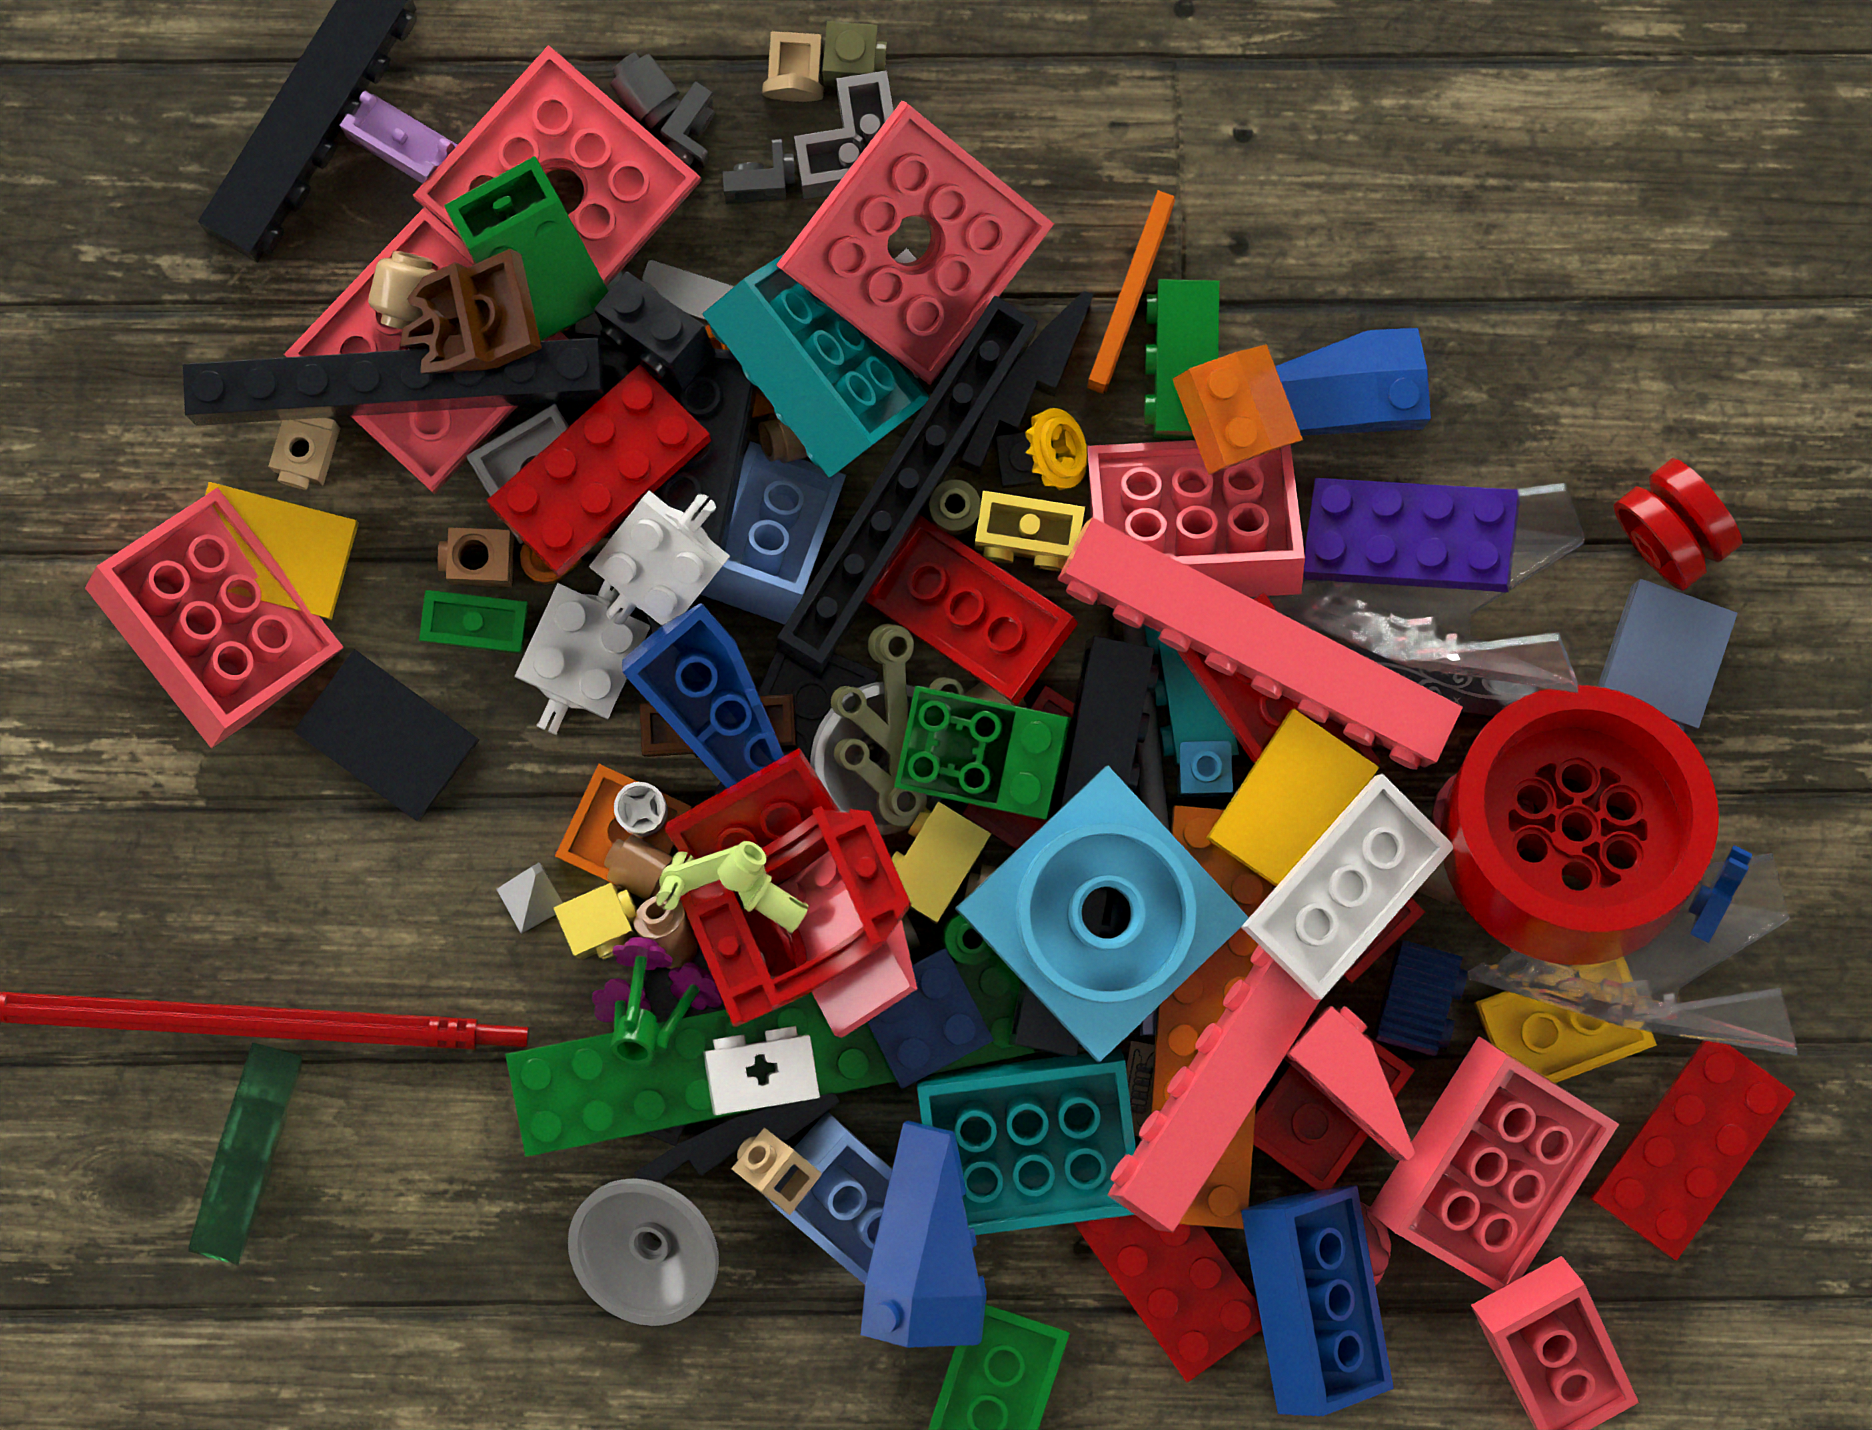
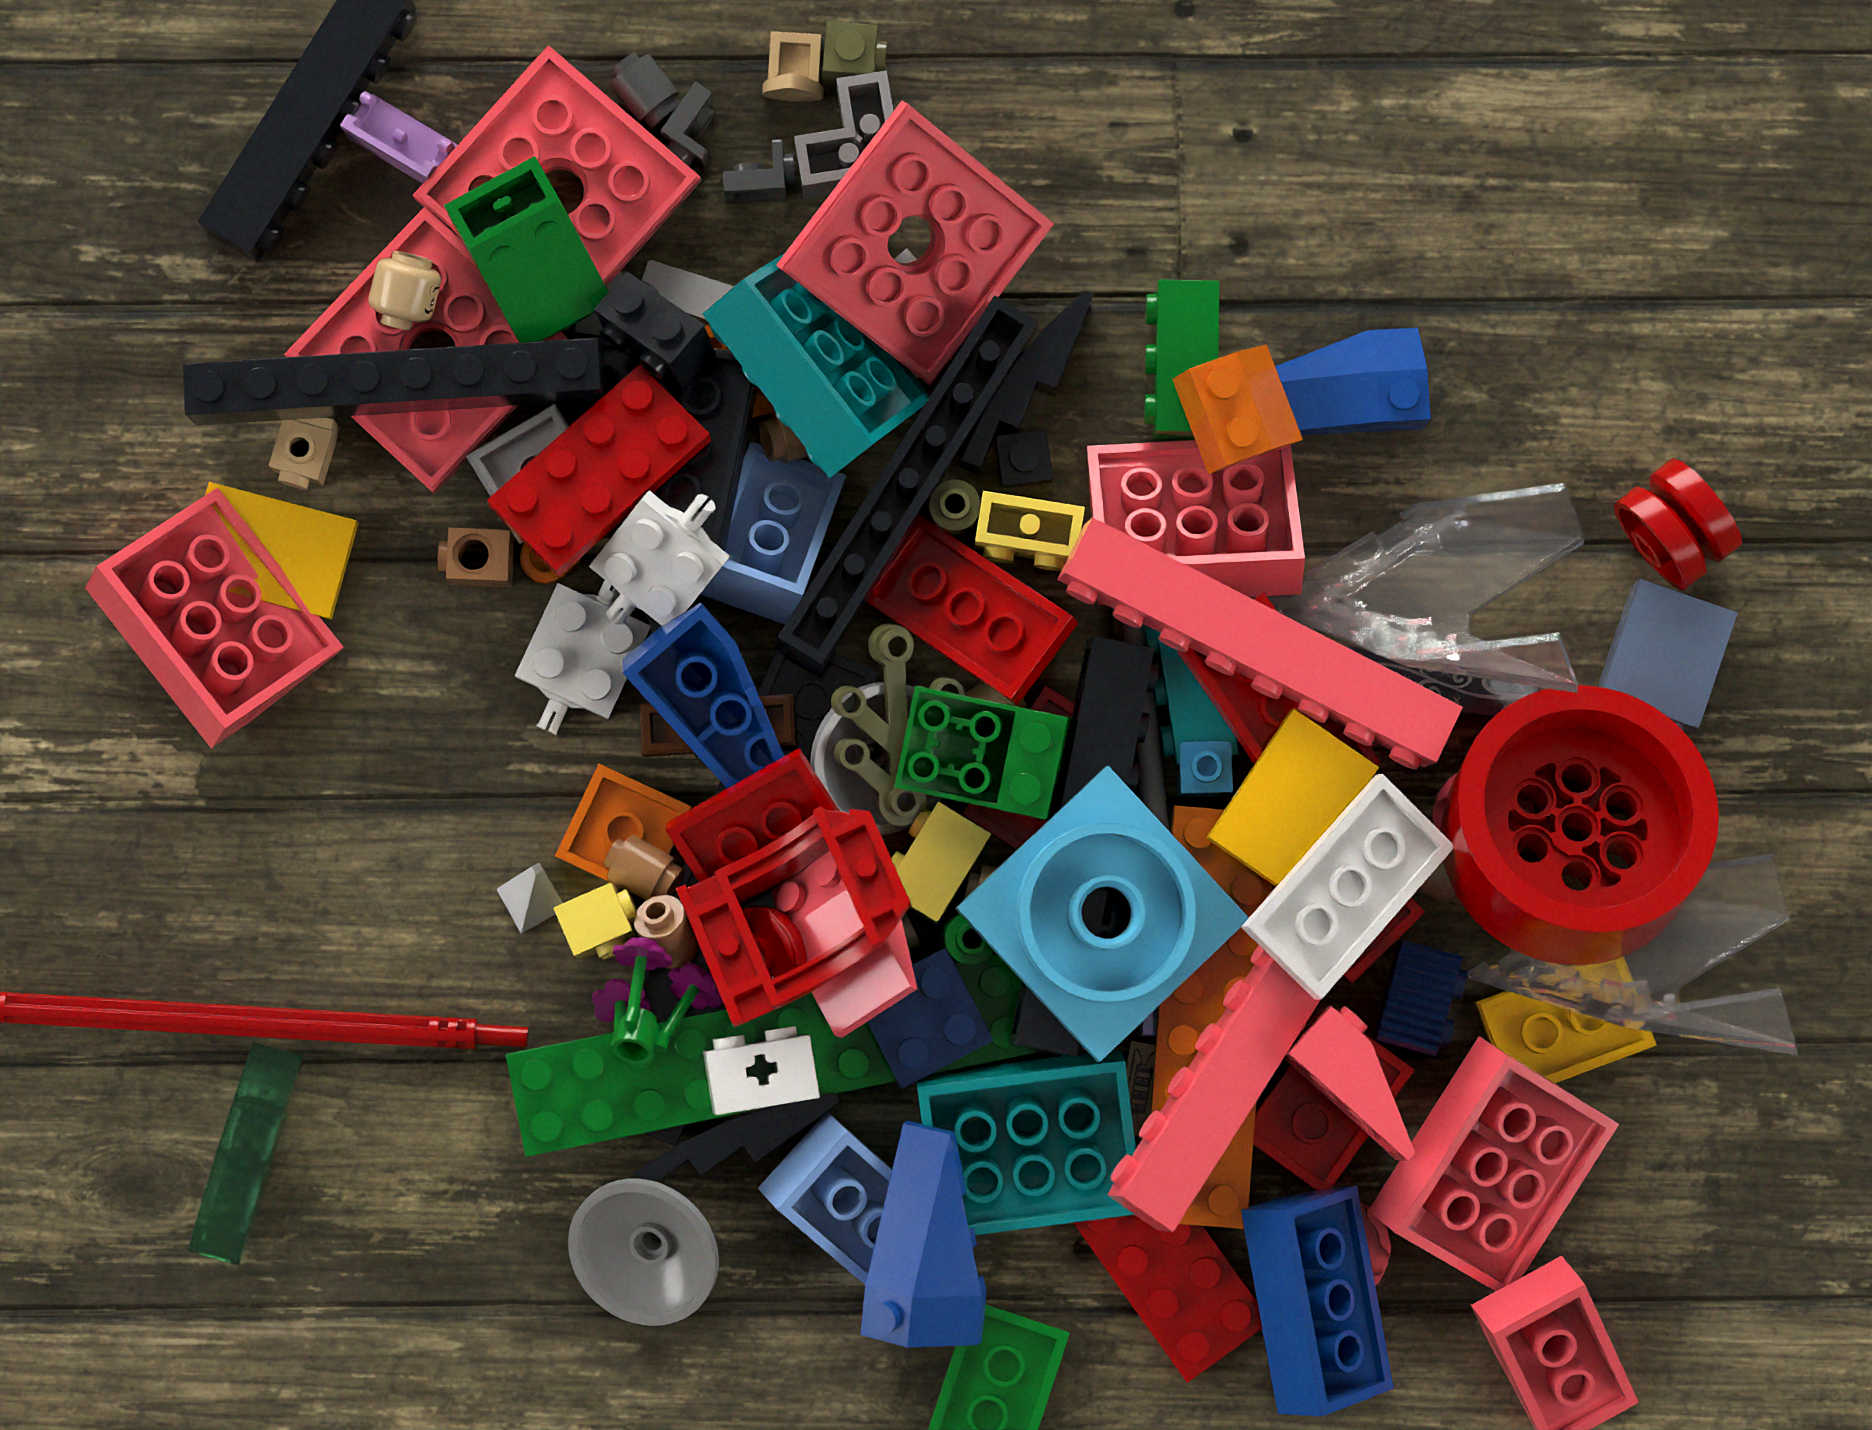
black tile [293,649,479,822] -> none
reddish brown plate [400,249,542,374] -> none
green plate [419,590,529,654] -> none
white wheel [614,782,668,837] -> none
yellowish green pin [656,841,809,933] -> none
tan brick [732,1128,822,1215] -> none
yellow gear [1025,408,1088,491] -> none
orange tile [1087,190,1176,394] -> none
dark purple plate [1303,478,1520,592] -> none
red plate [1589,1032,1796,1261] -> none
blue plate [1688,845,1752,943] -> none

